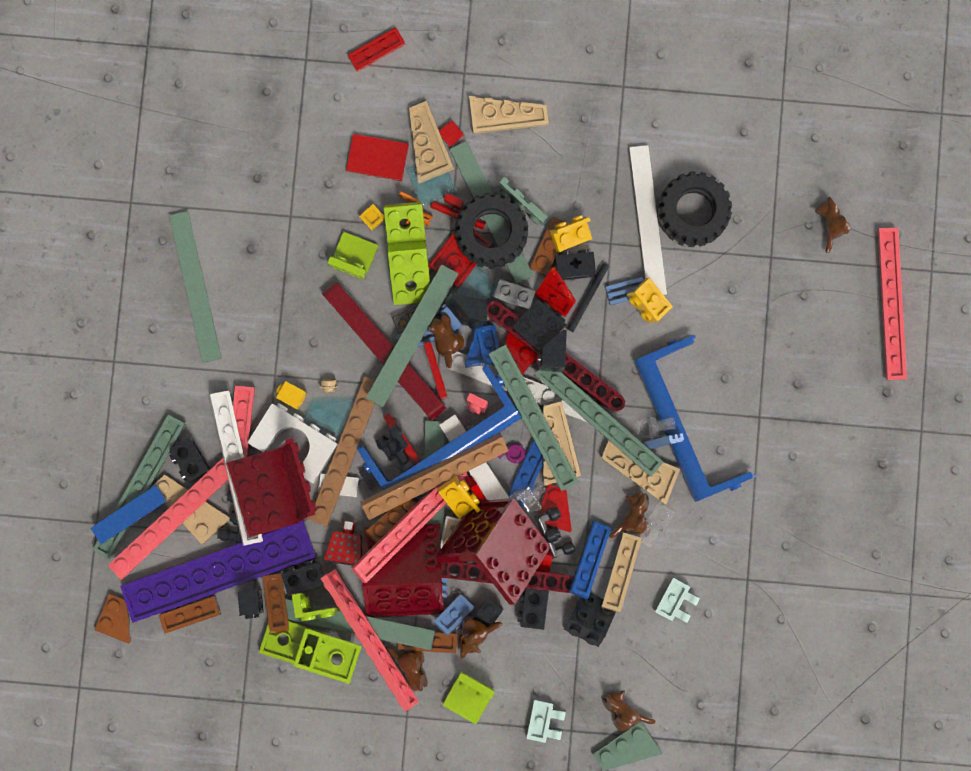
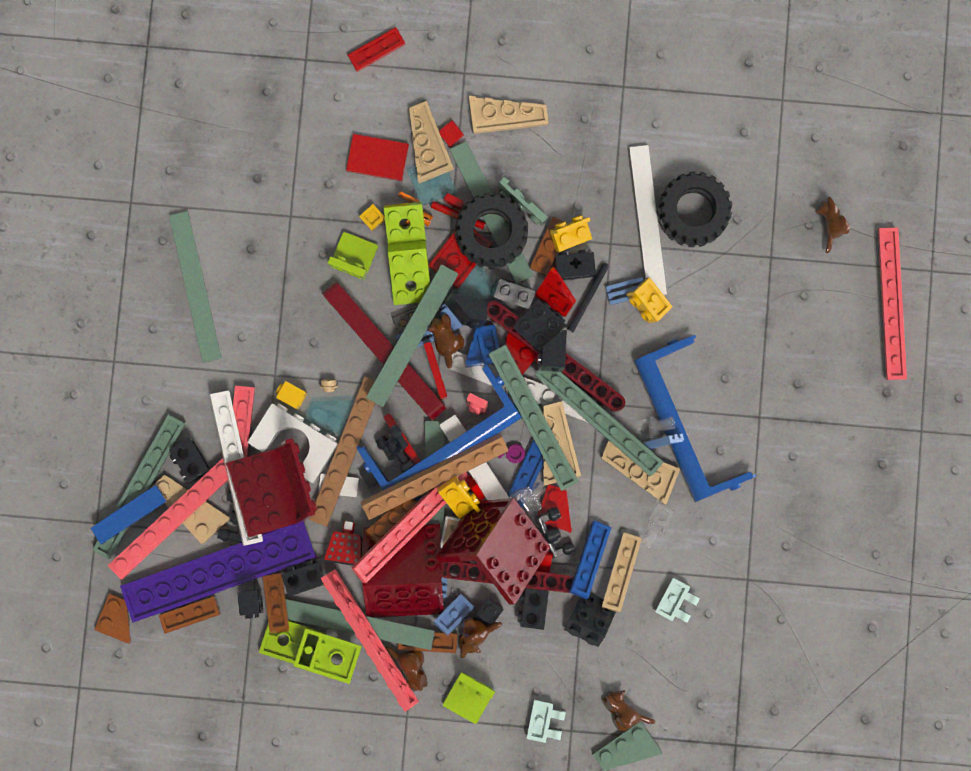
lime bracket [292,593,339,621] -> none
reddish brown animal [609,493,649,538] -> none

